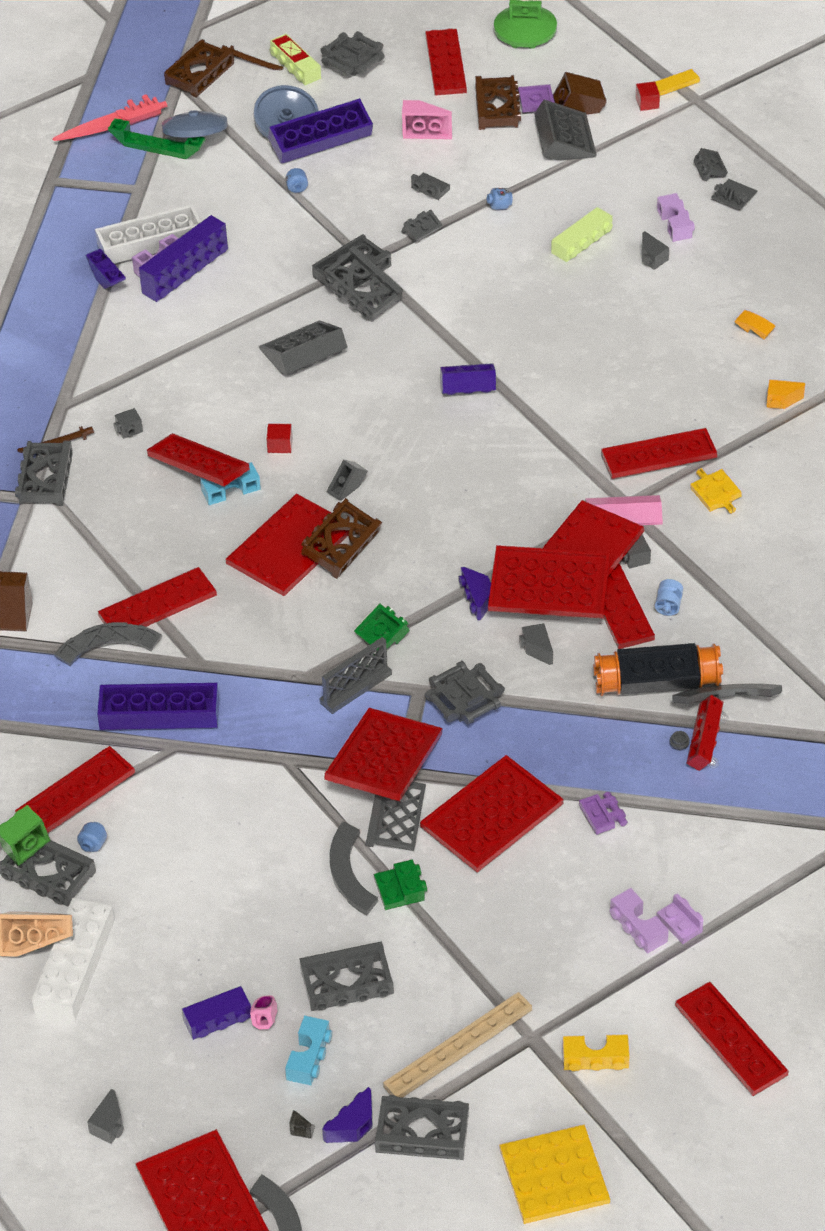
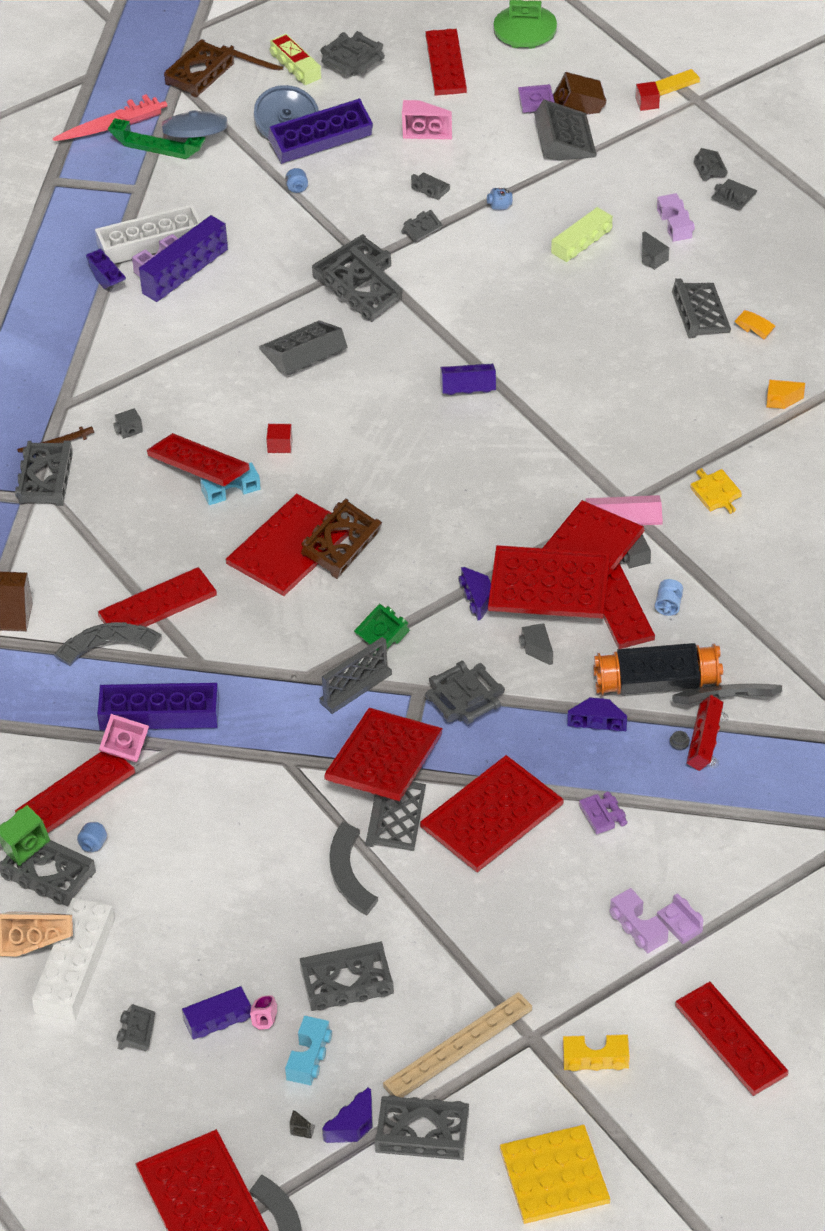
dark grey slope [87,1089,124,1144] -> none
dark grey slope [326,459,368,501] -> none
green plate [374,859,427,910] -> none
reddish brown fence [475,75,521,130] -> none
red plate [601,428,717,479] -> none
none -> bright pink slope [99,714,149,762]
none -> dark grey bracket [116,1004,155,1051]
none -> dark purple slope [567,697,627,732]
none -> dark grey fence [672,278,731,338]

